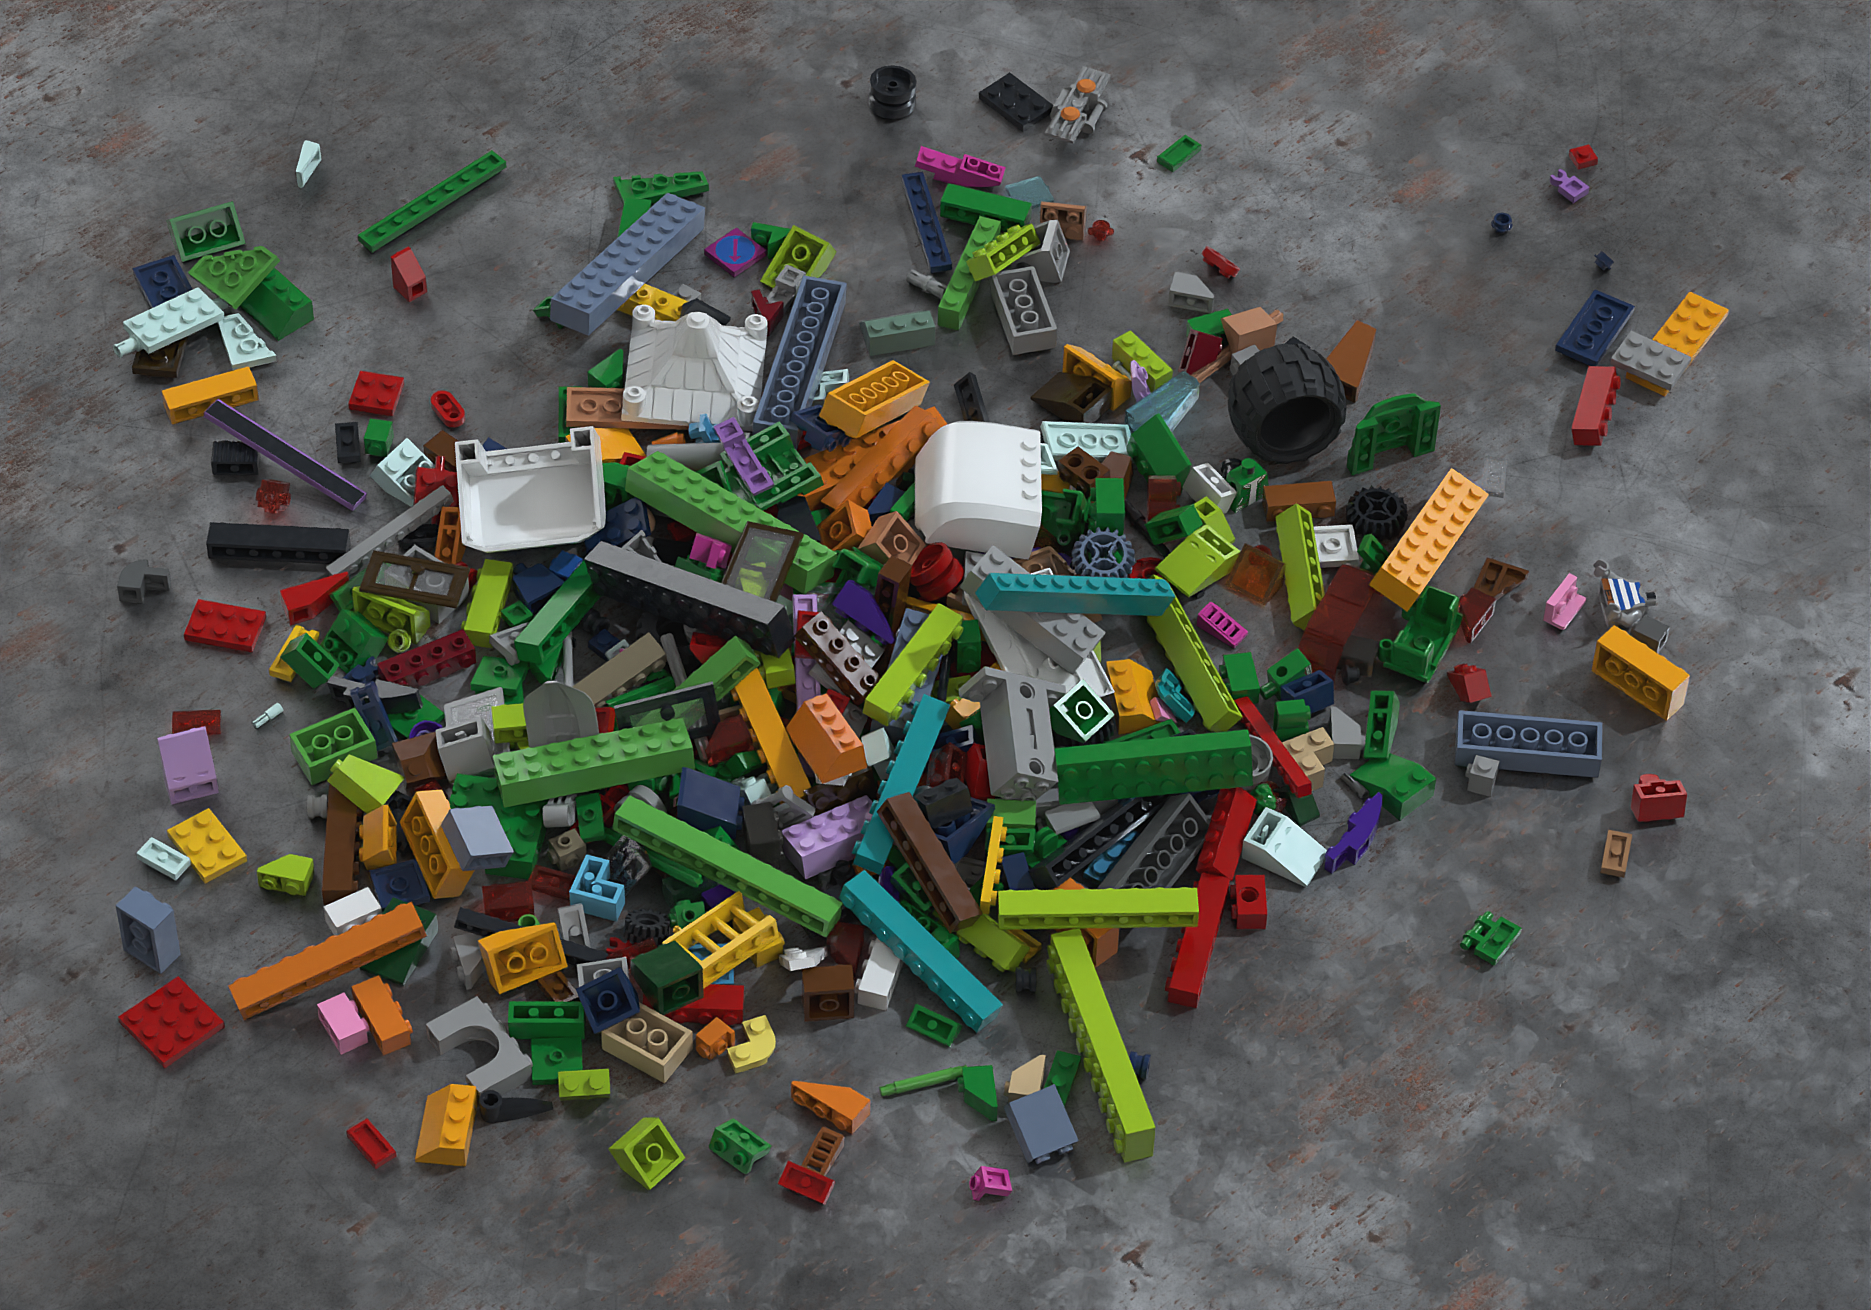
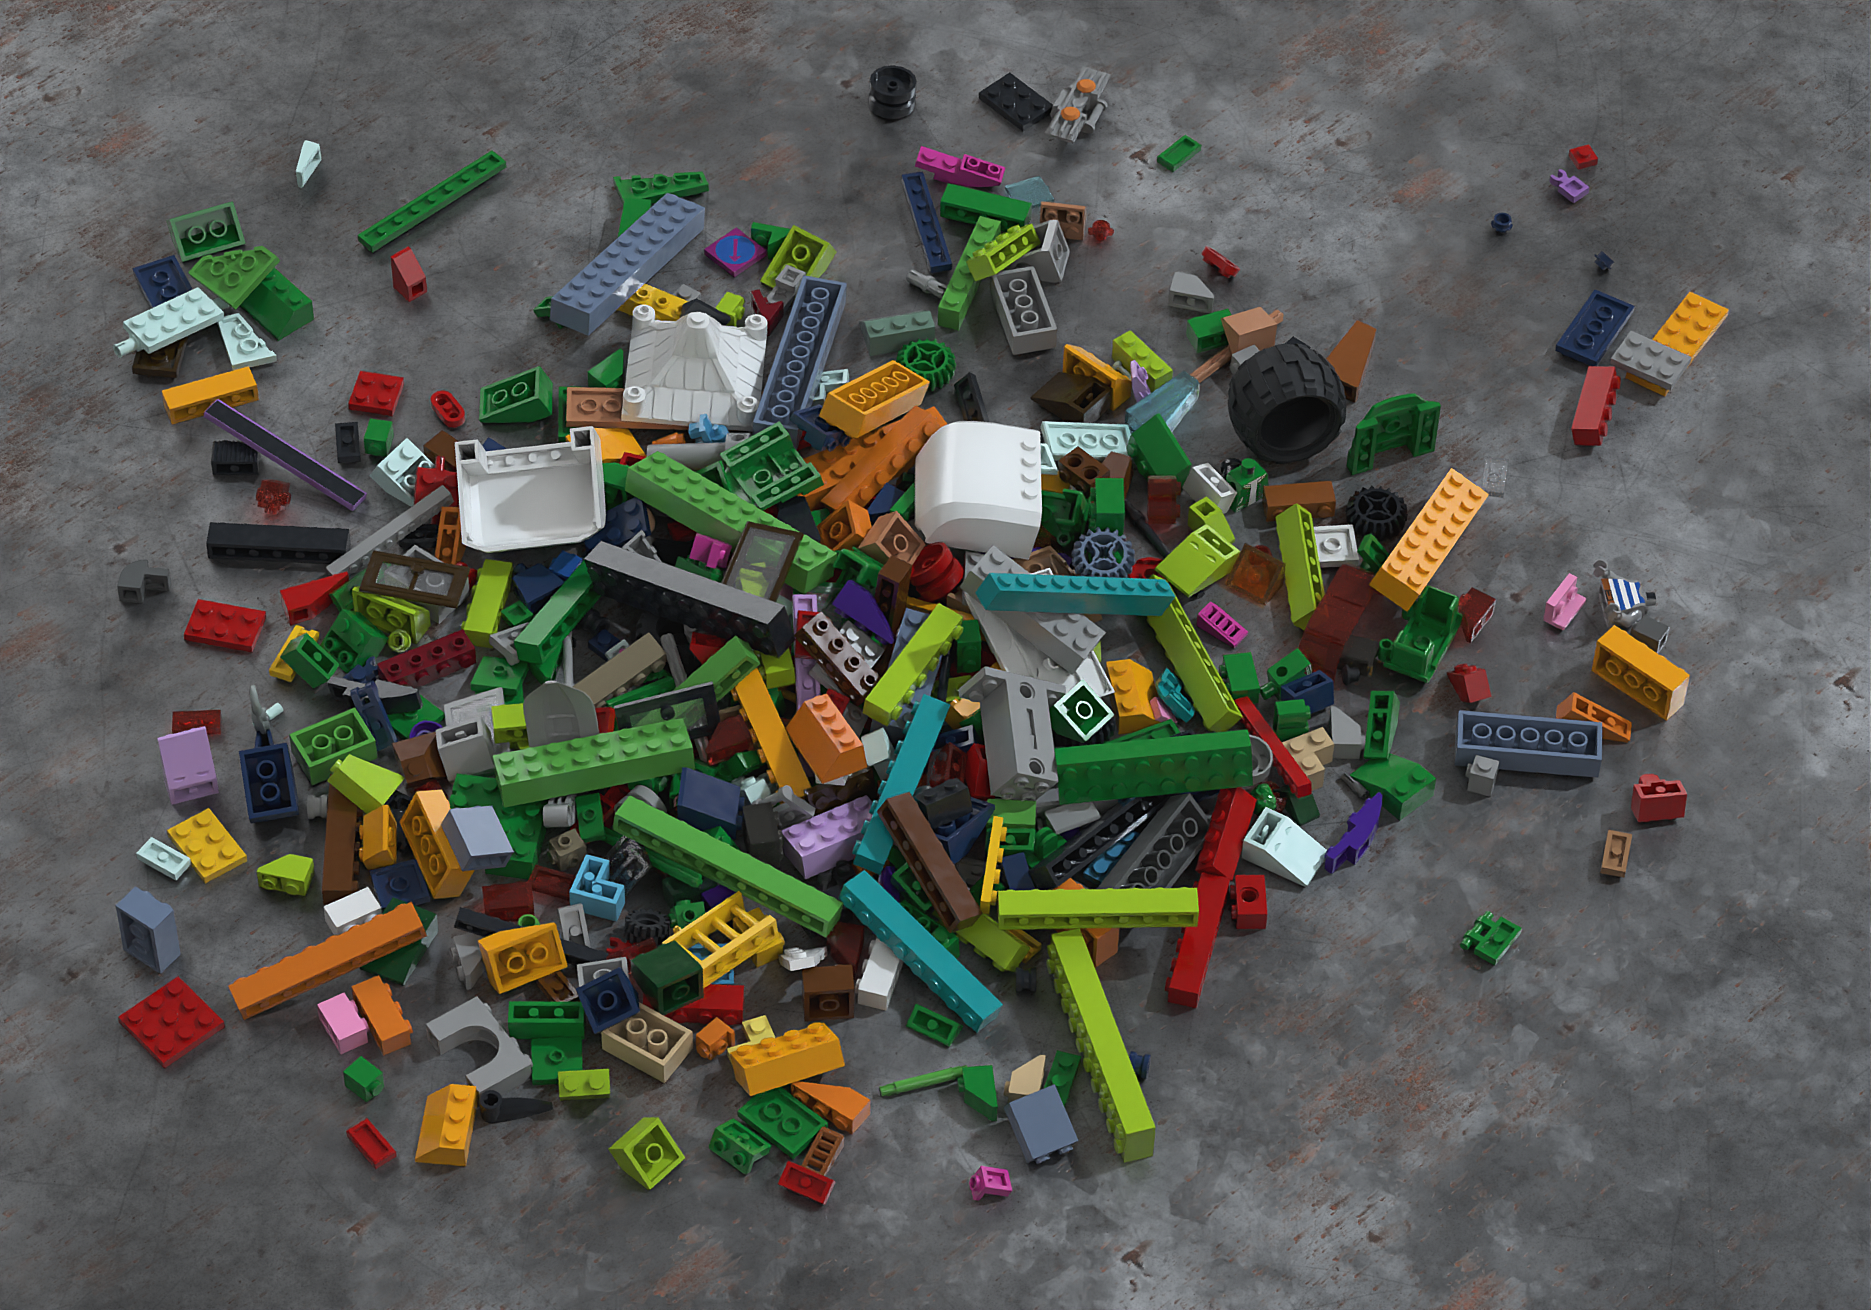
medium lavender slope [714,417,775,496] -> none
green brick [1145,504,1203,545] -> none
dark red slope [1178,329,1223,375] -> none
reddish brown wing [1471,557,1529,603] -> none
none -> dark blue slope [239,685,299,823]
none -> green brick [343,1056,384,1102]
none -> green slope [479,366,553,423]
none -> lime brick [715,292,745,327]
none -> light orange brick [730,1022,845,1096]
none -> green plate [737,1087,828,1159]
none -> green gear [895,337,956,391]
none -> orange slope [1556,692,1632,743]

